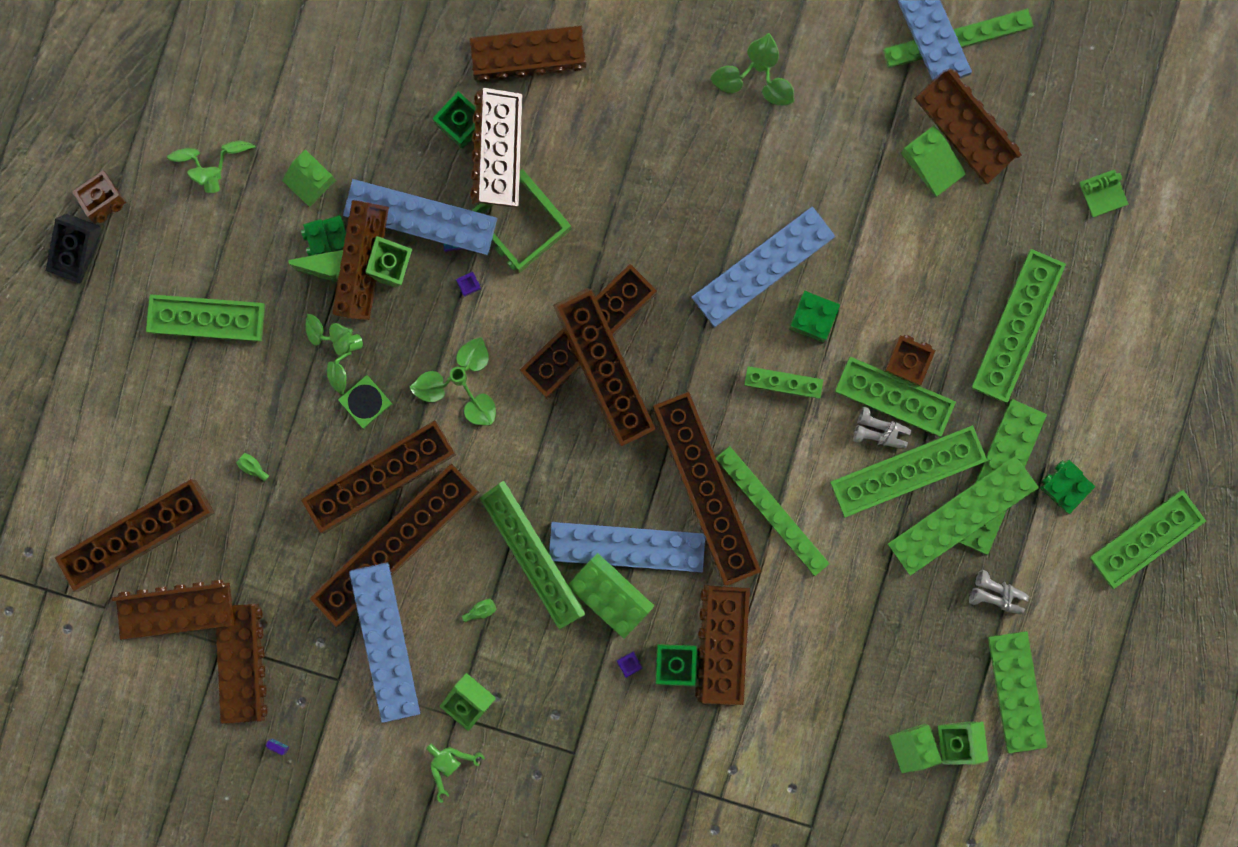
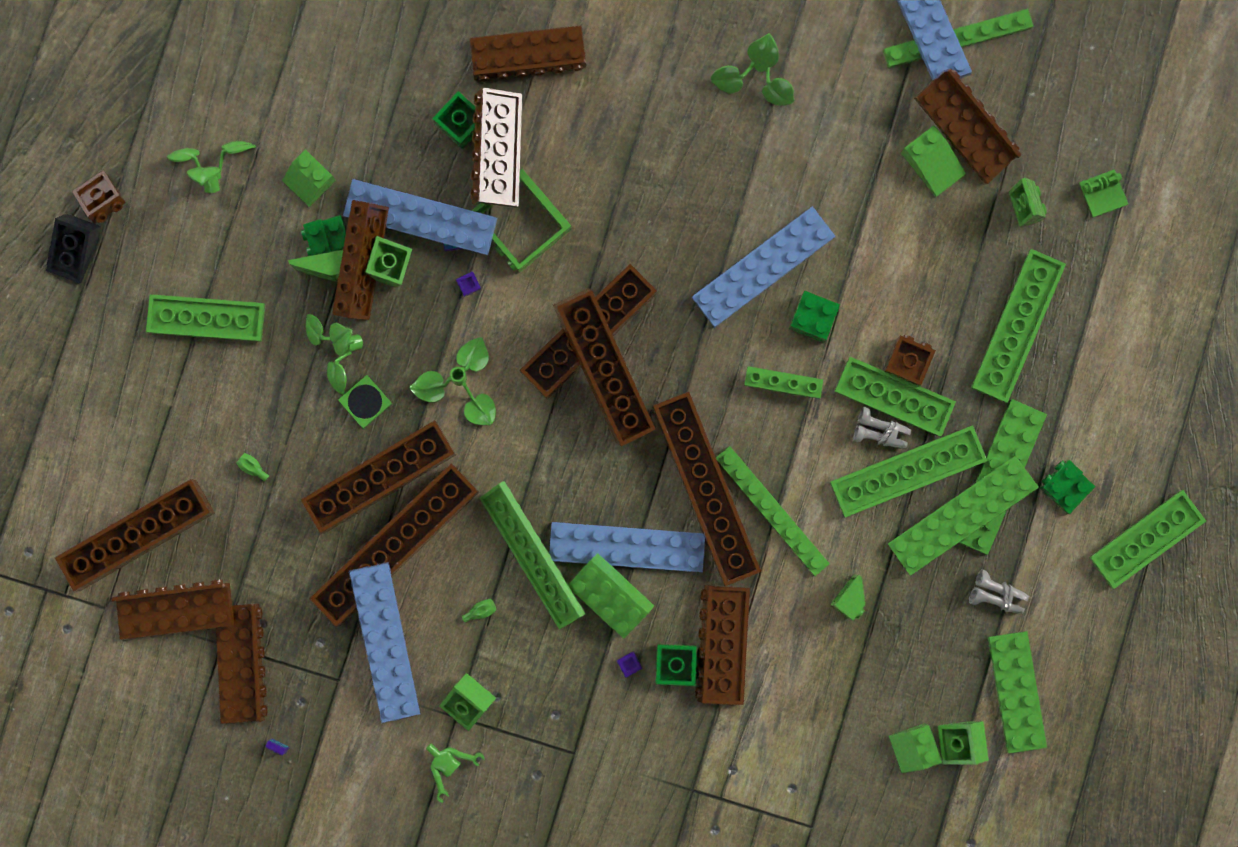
none -> bright green slope [830,575,865,620]
none -> bright green slope [1009,178,1047,227]

